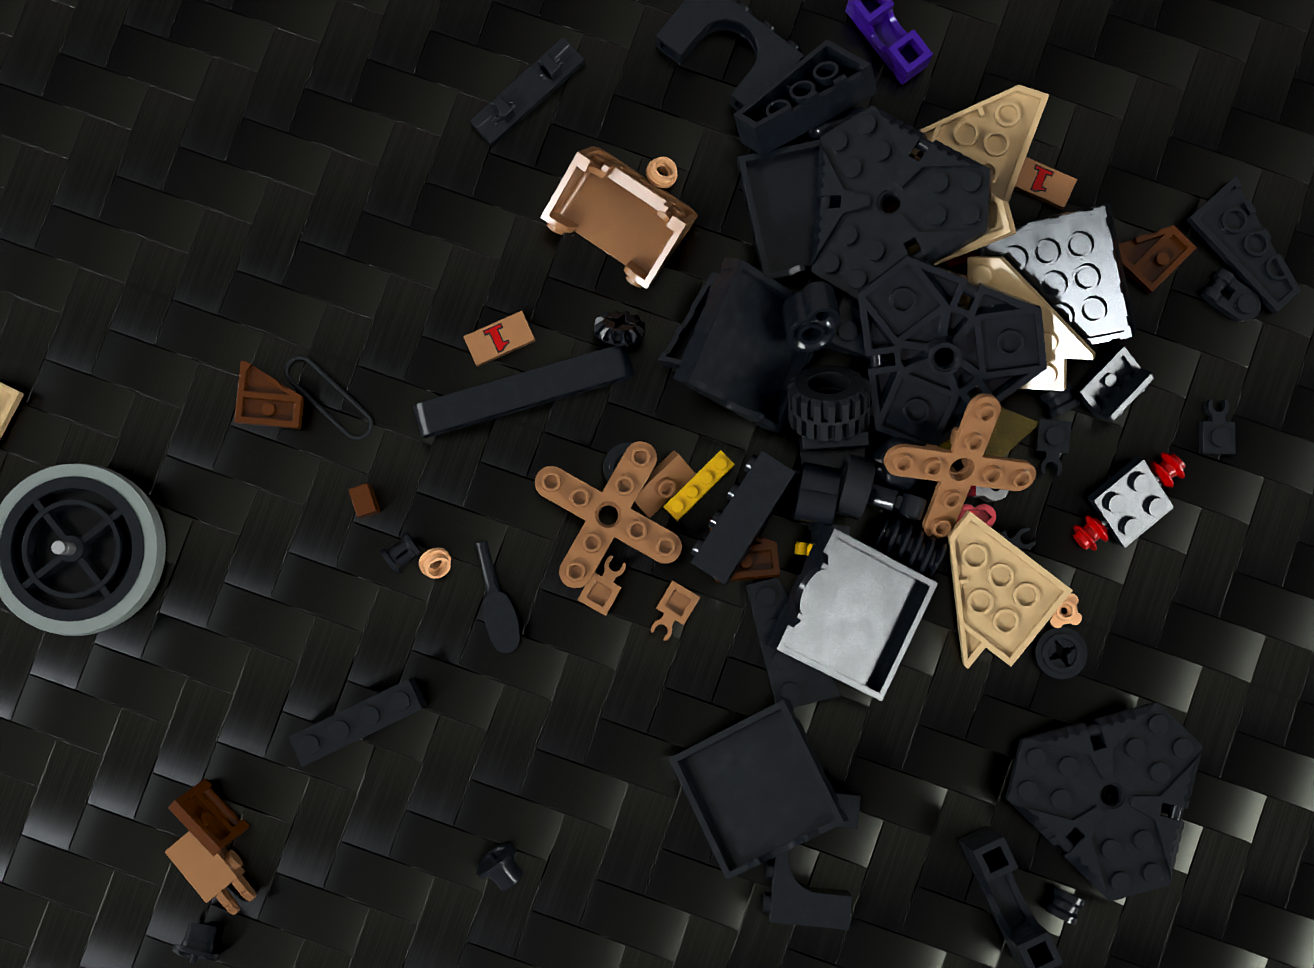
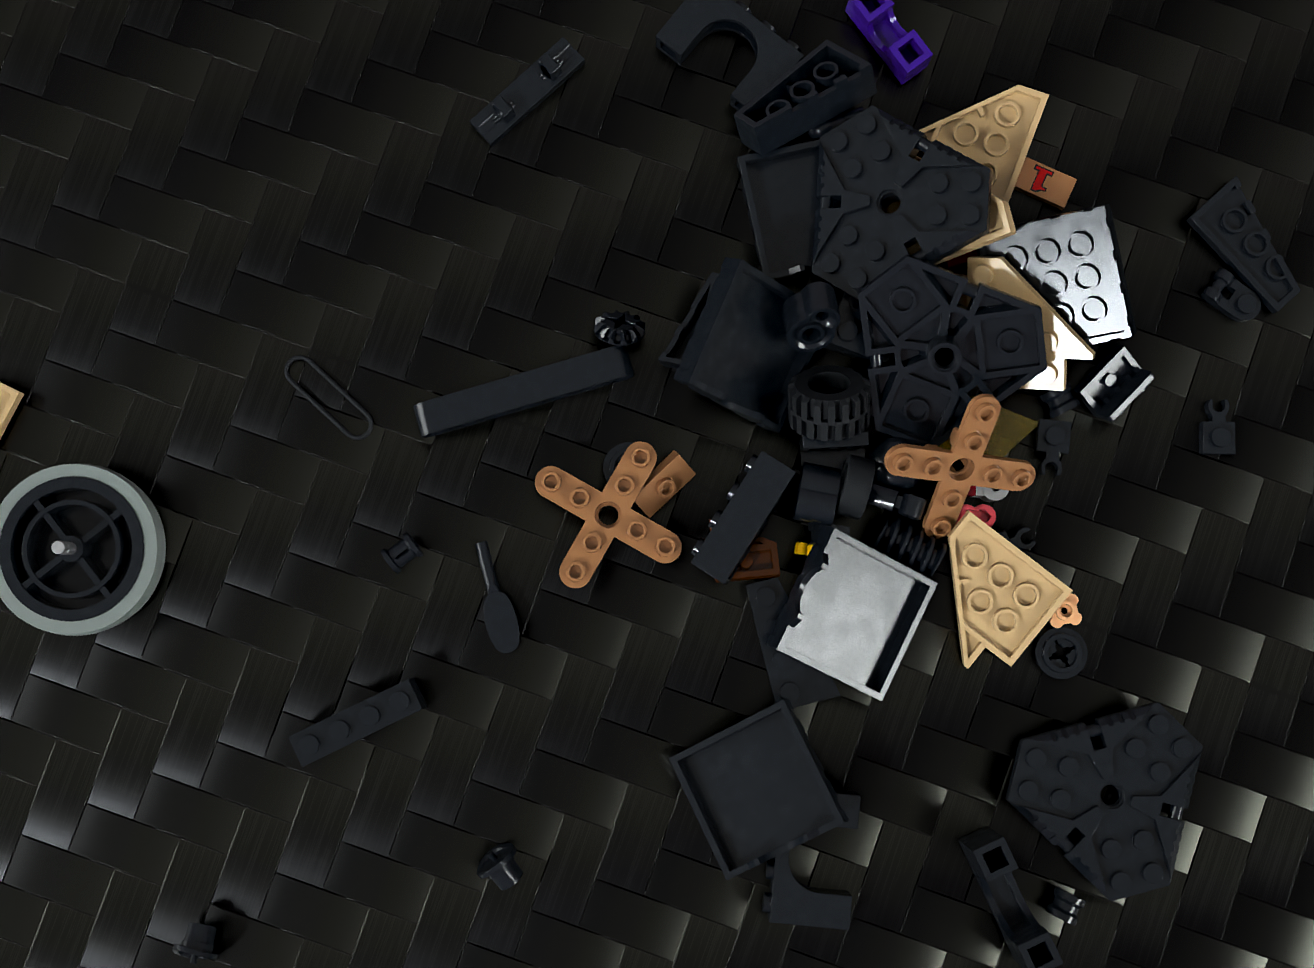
medium nougat hinge [165,831,256,915] -> none
reddish brown plate [168,778,251,857] -> none
reddish brown wing [234,361,304,429] -> none
reddish brown piece [348,483,381,519] -> none
light nougat plate [419,548,451,579] -> none
medium nougat tile [463,311,535,367] -> none
medium nougat windscreen [540,146,698,289] -> none
medium nougat plate [578,556,626,616] -> none
light nougat plate [646,157,678,188] -> none
medium nougat plate [651,580,700,641] -> none
yellow piece [663,450,735,522] -> none
plate [1073,452,1185,551] -> none
reddish brown wing [1119,225,1197,295] -> none

